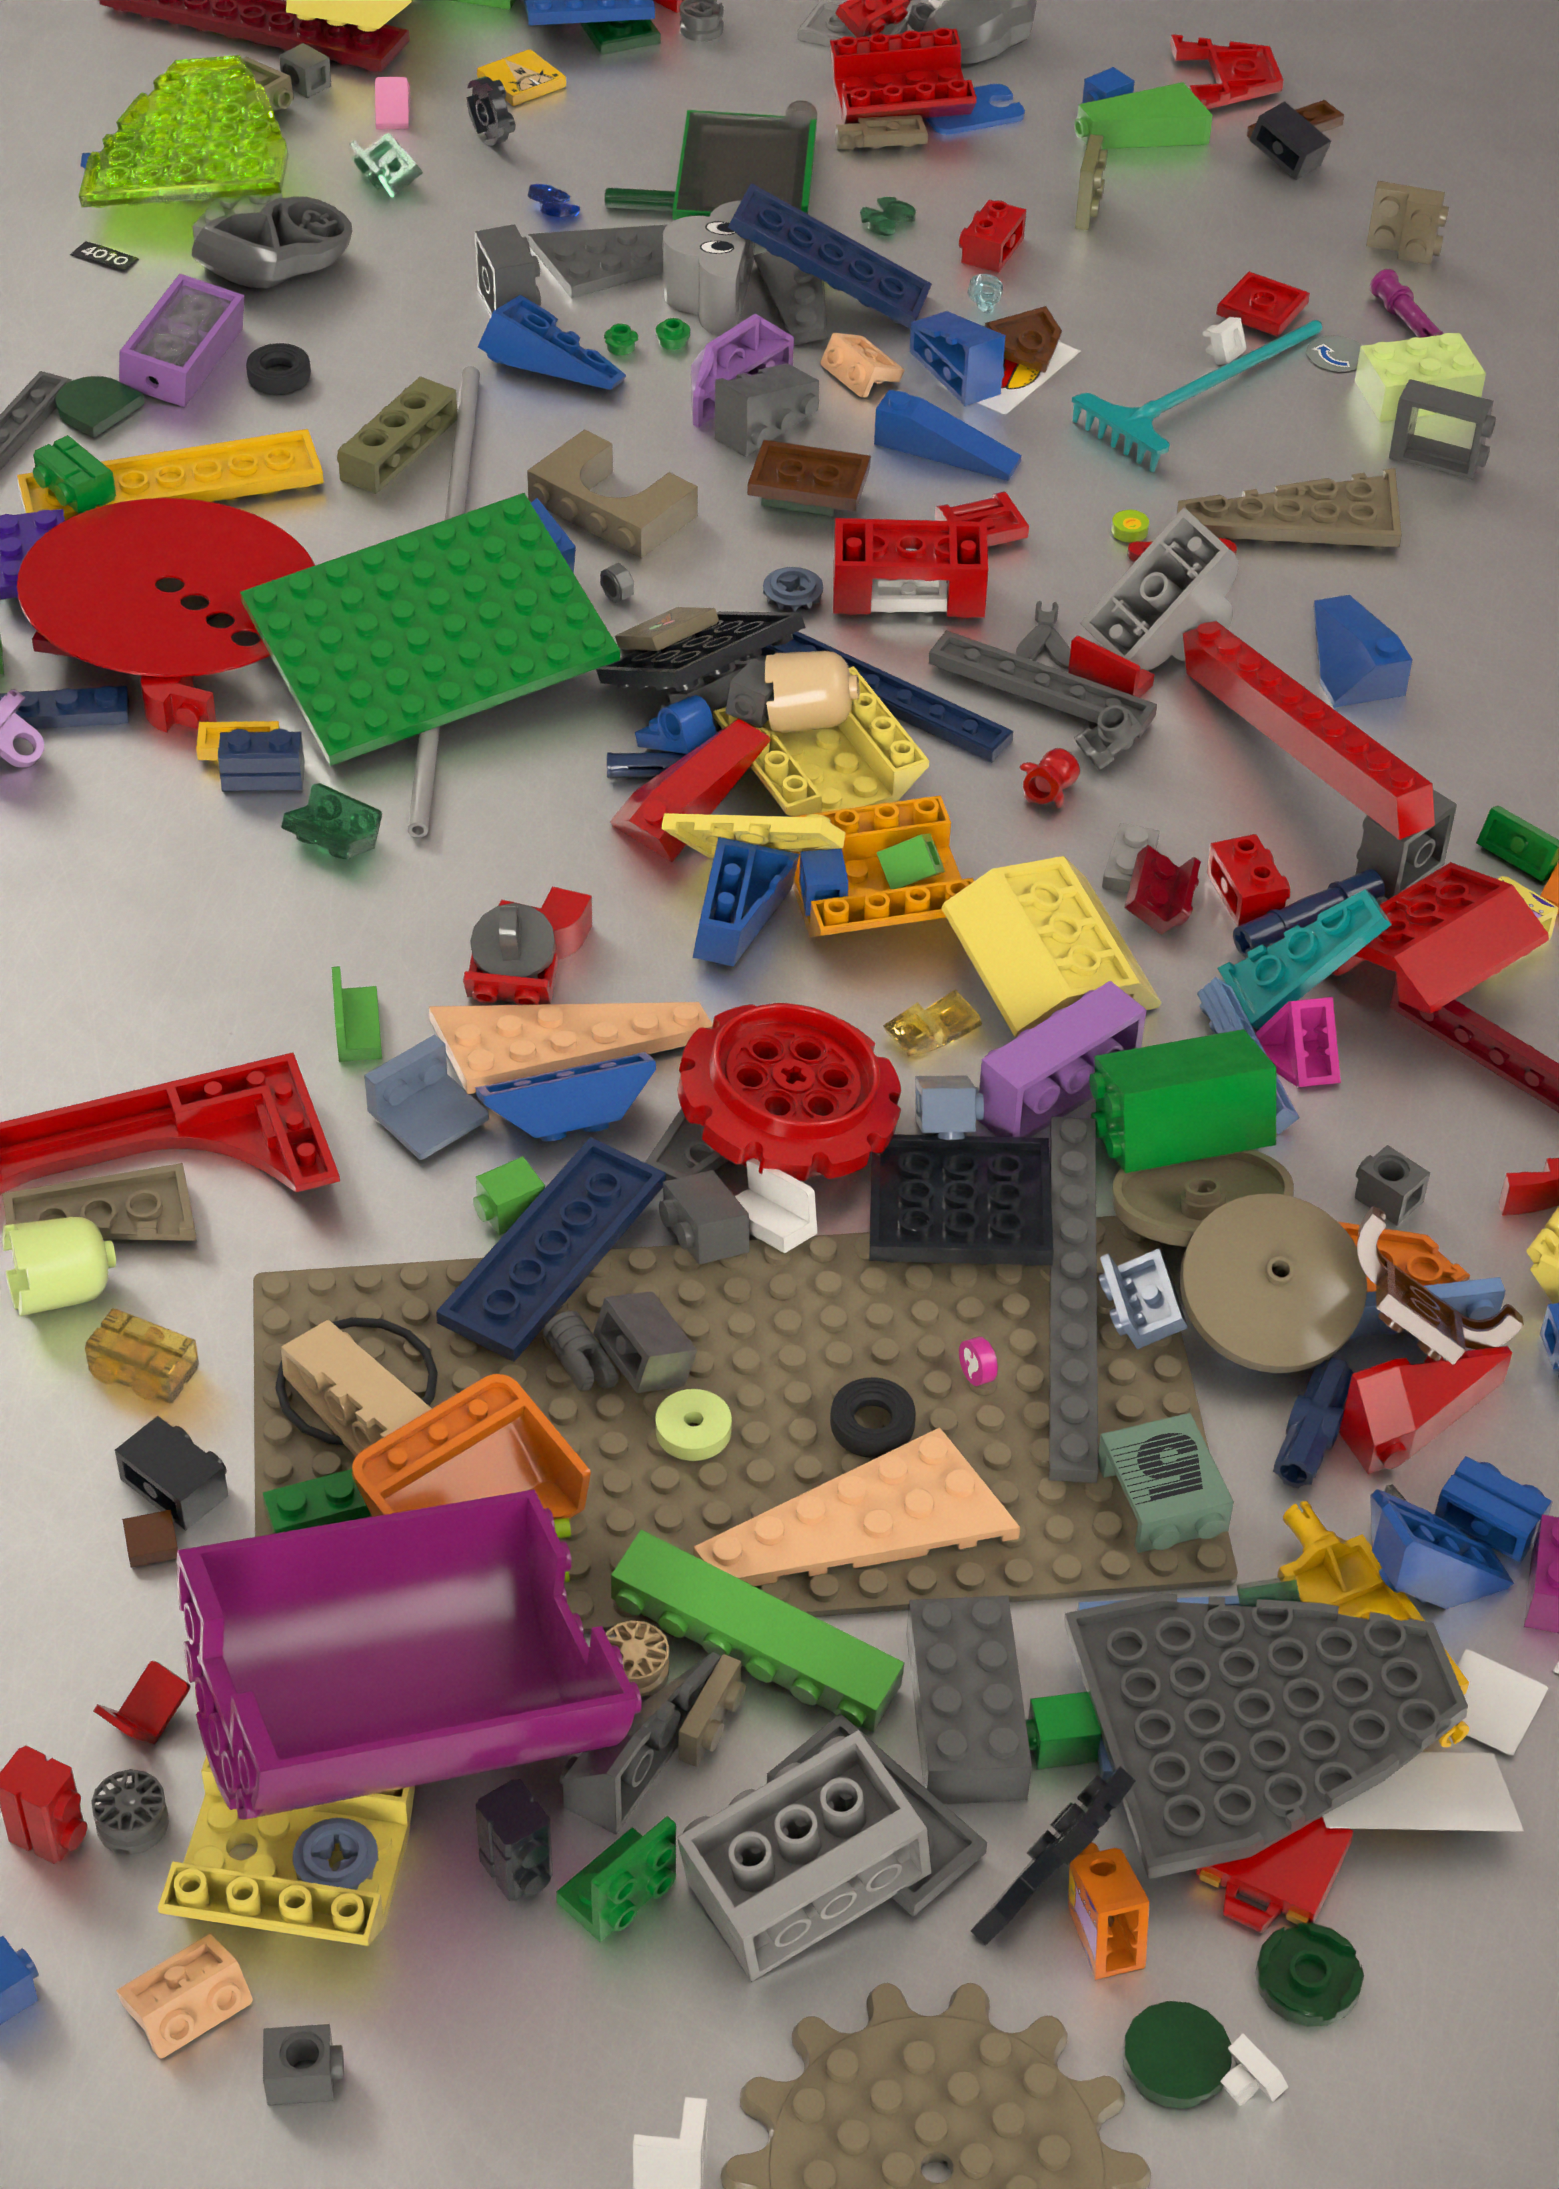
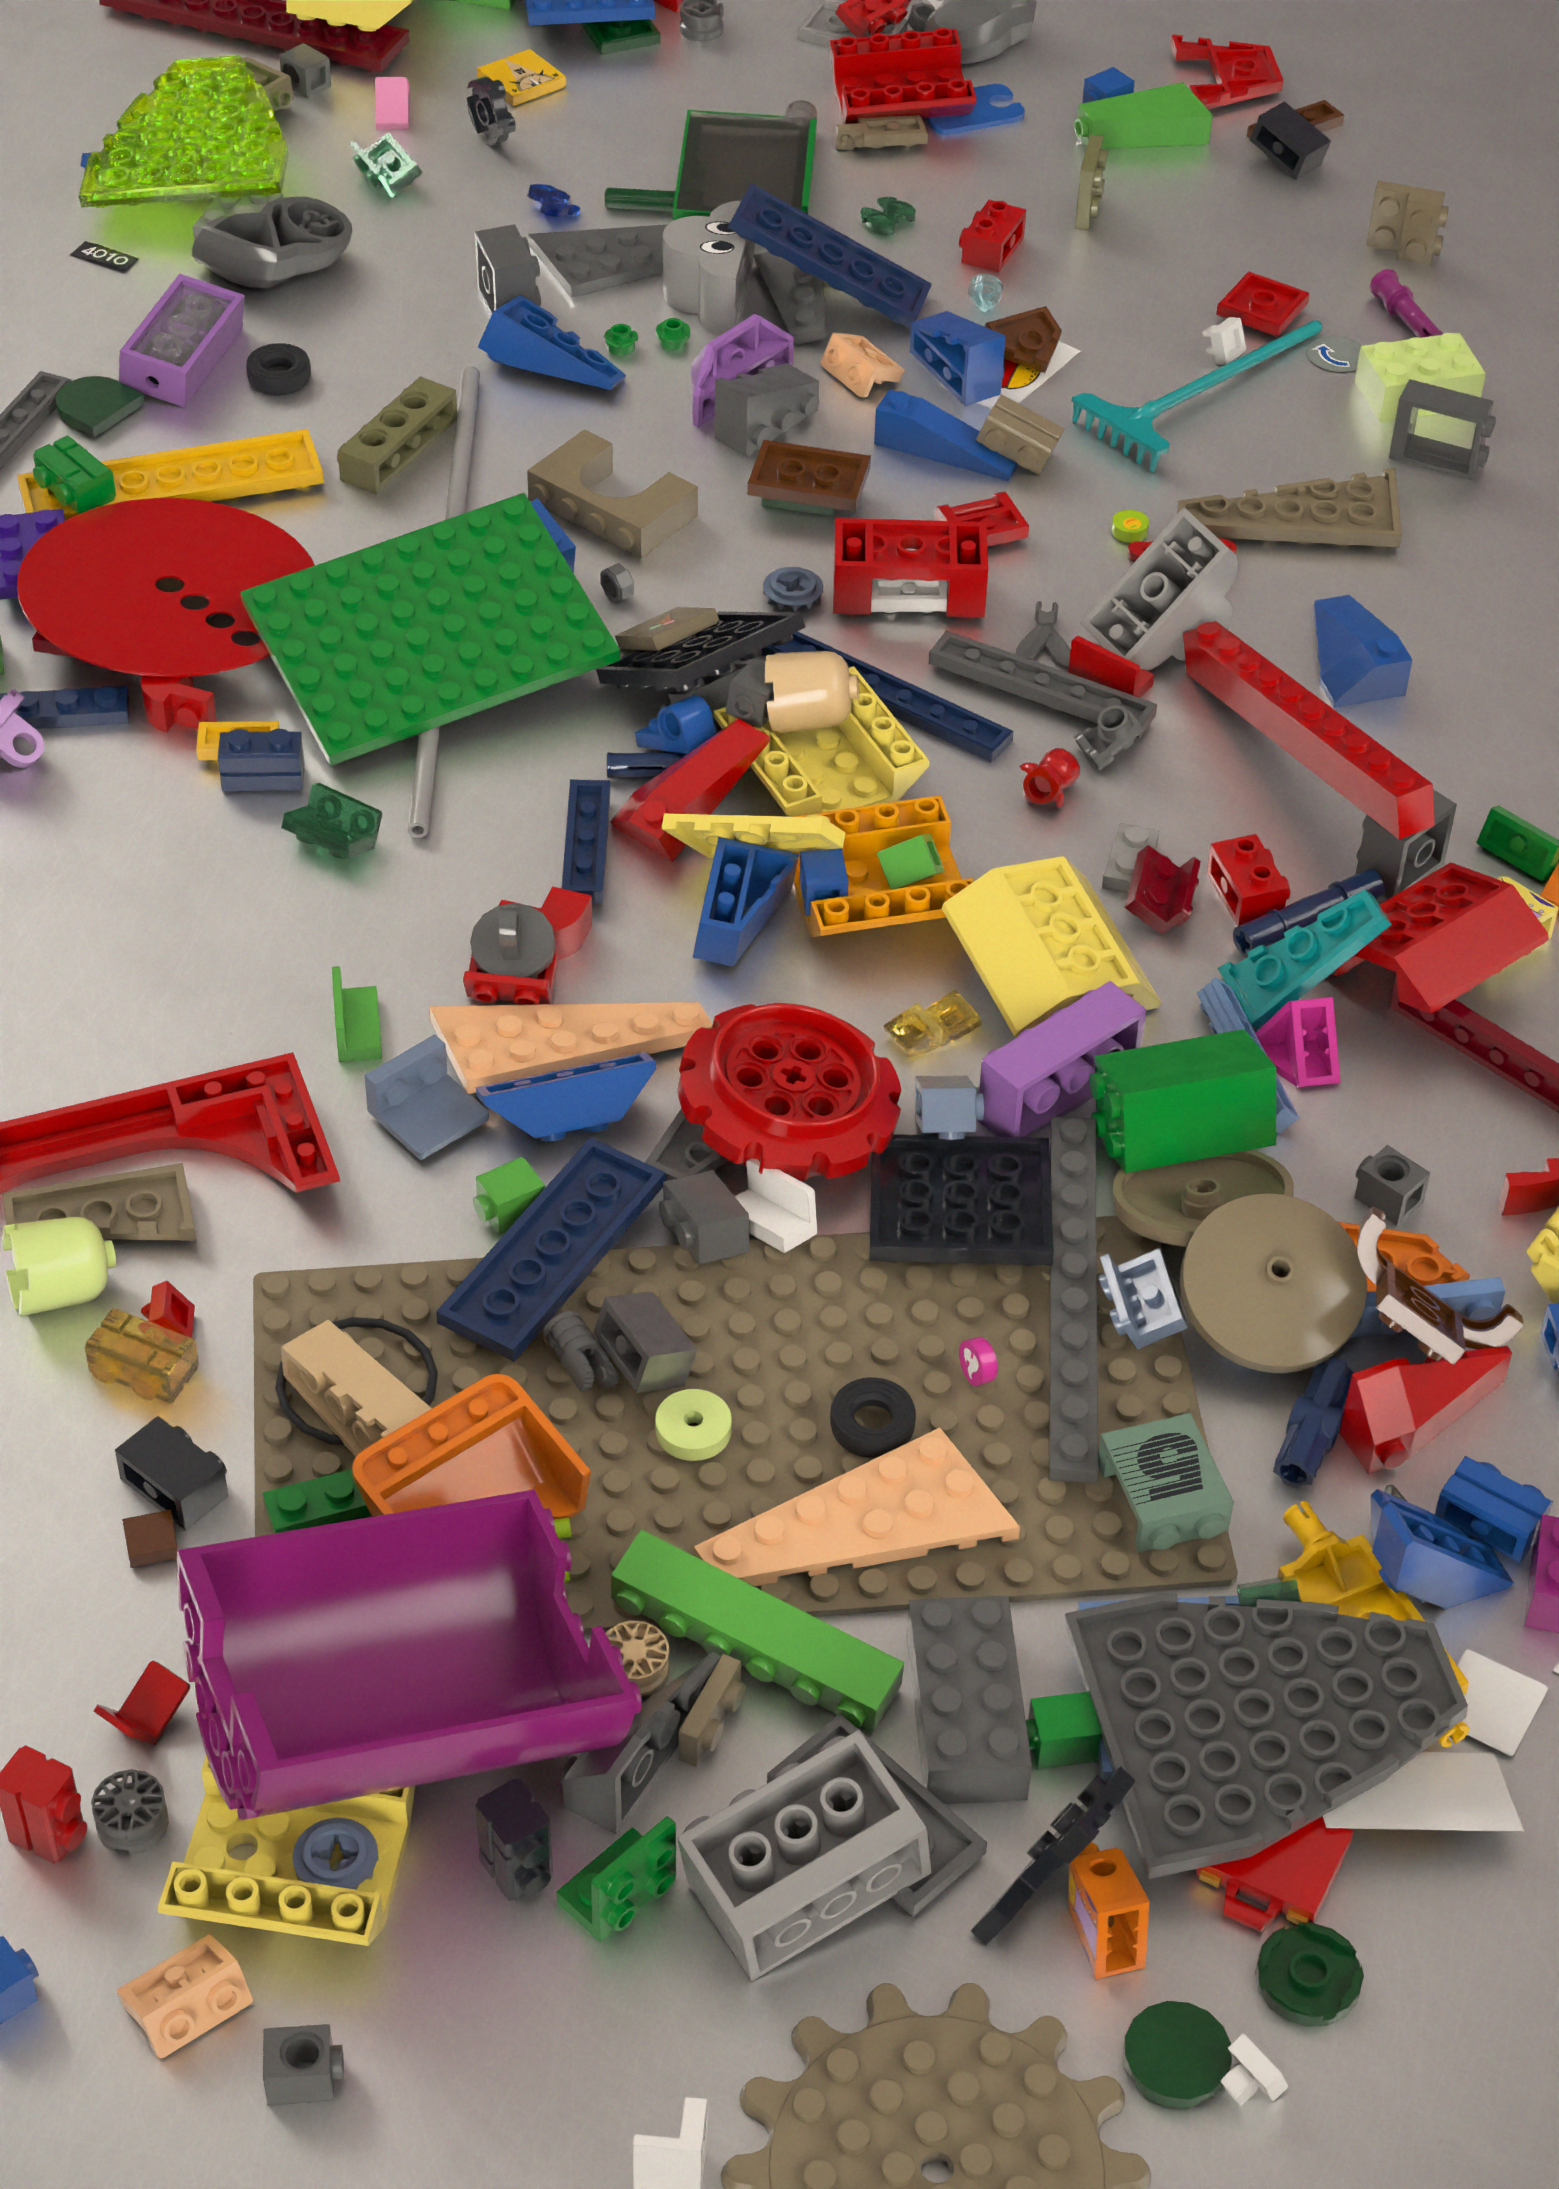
none -> red tile [139,1281,195,1348]
none -> dark blue plate [562,779,611,903]
none -> dark tan brick [976,394,1064,475]

